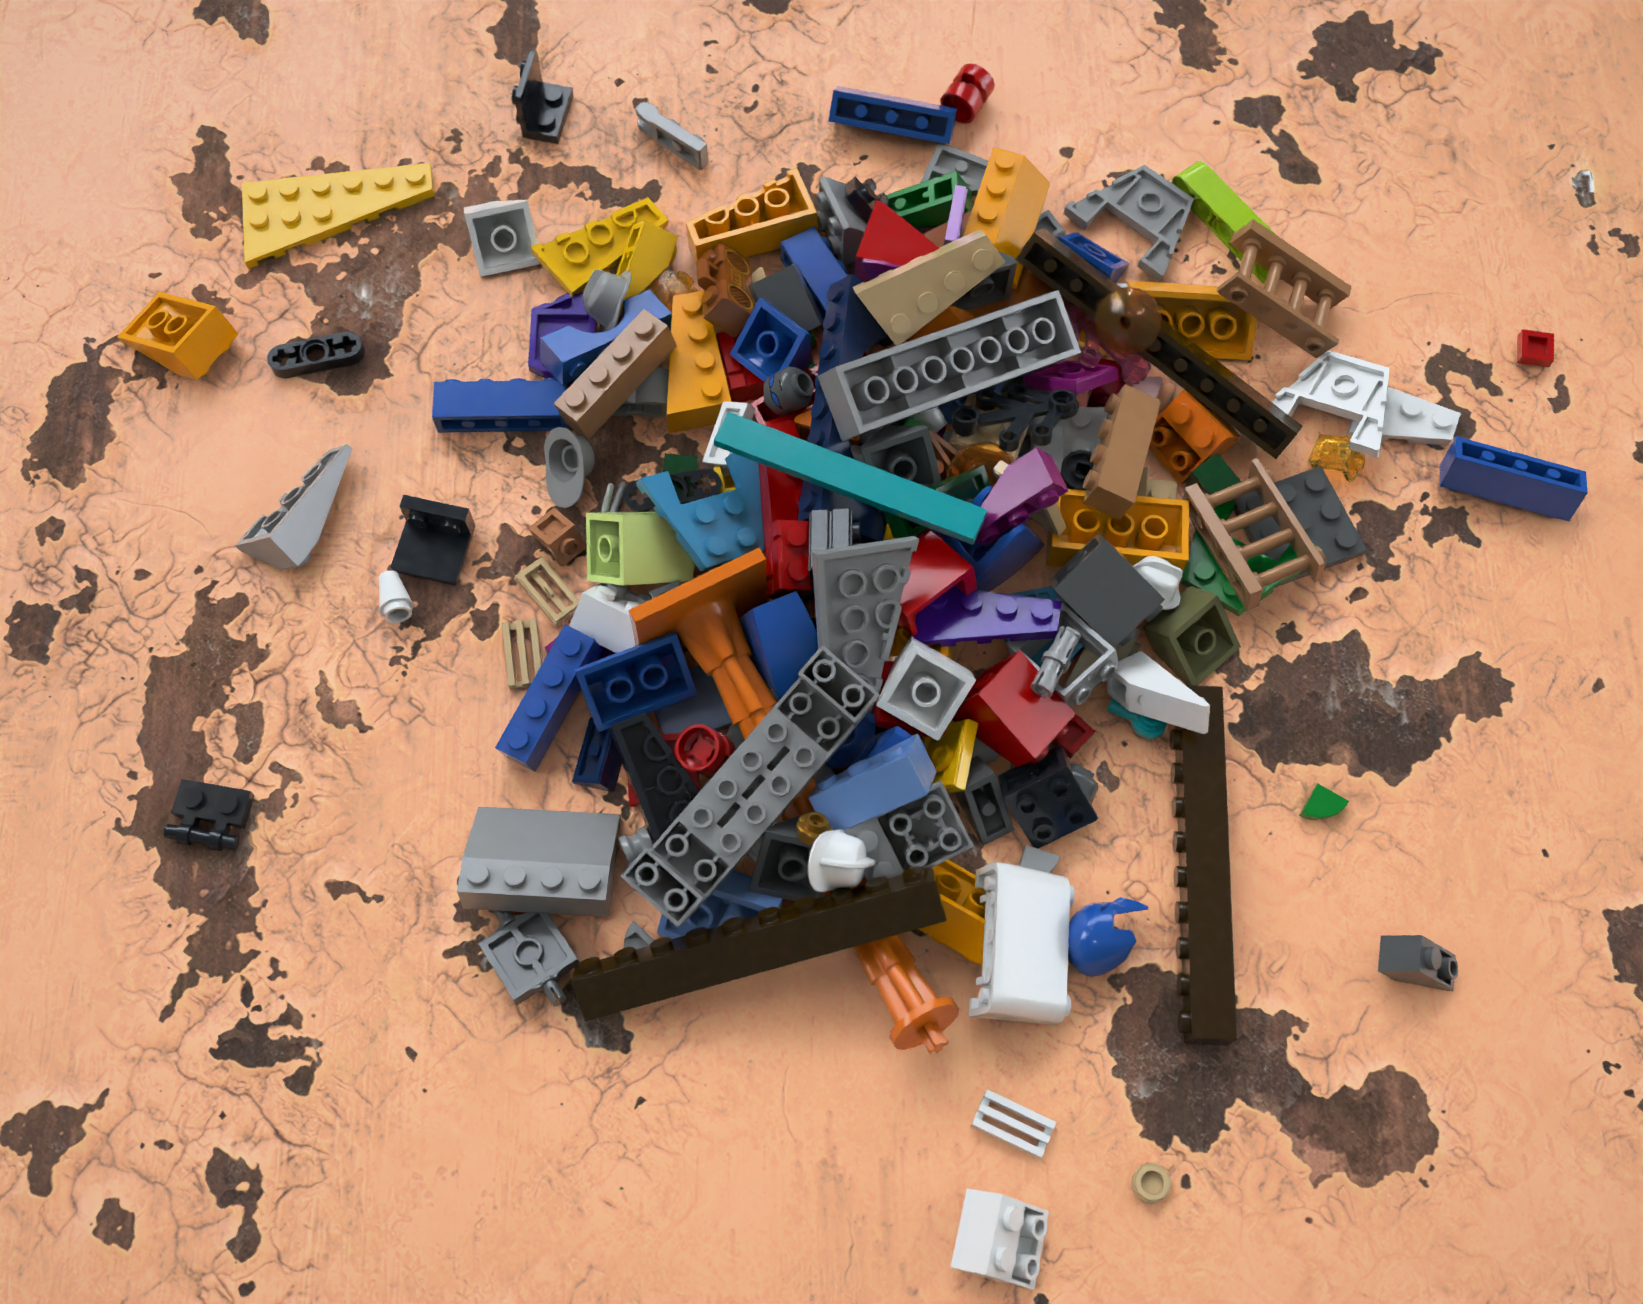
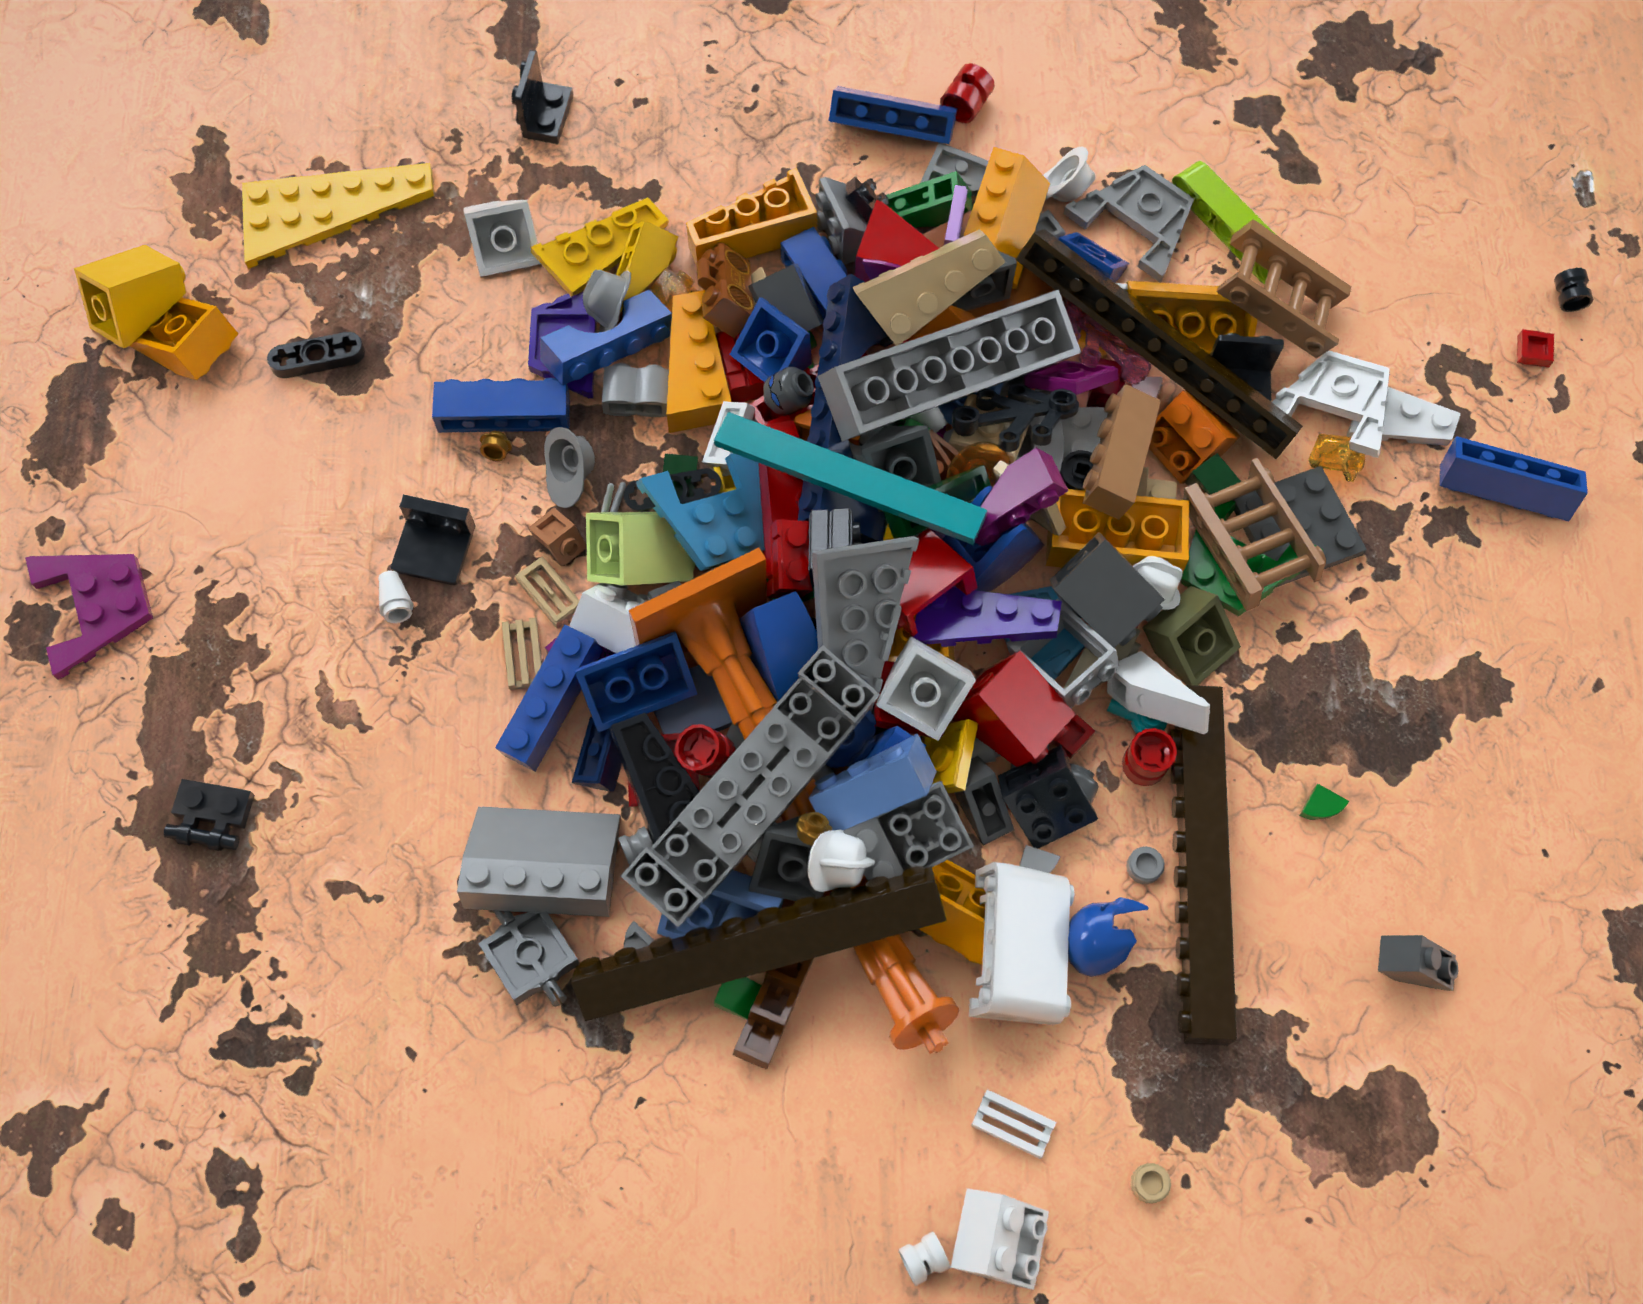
light grey wedge [235,444,352,570] -> none
medium nougat brick [553,309,677,440] -> none
light grey hinge [636,102,709,170] -> none
light grey pin [1031,626,1081,697] -> none
clear orange dish [1095,287,1162,354] -> none
none -> magenta wing [25,554,153,680]
none -> yellow slope [74,245,186,348]
none -> pearl gold plate [479,431,512,461]
none -> green slope [714,977,762,1020]
none -> reddish brown slope [733,958,814,1070]
none -> white wheel [898,1232,950,1286]
none -> white piece [1043,146,1096,202]
none -> red wheel [1122,728,1177,786]
none -> light grey tile [1126,846,1164,884]
none -> black bracket [1210,333,1284,401]
none -> black wheel [1554,268,1594,312]

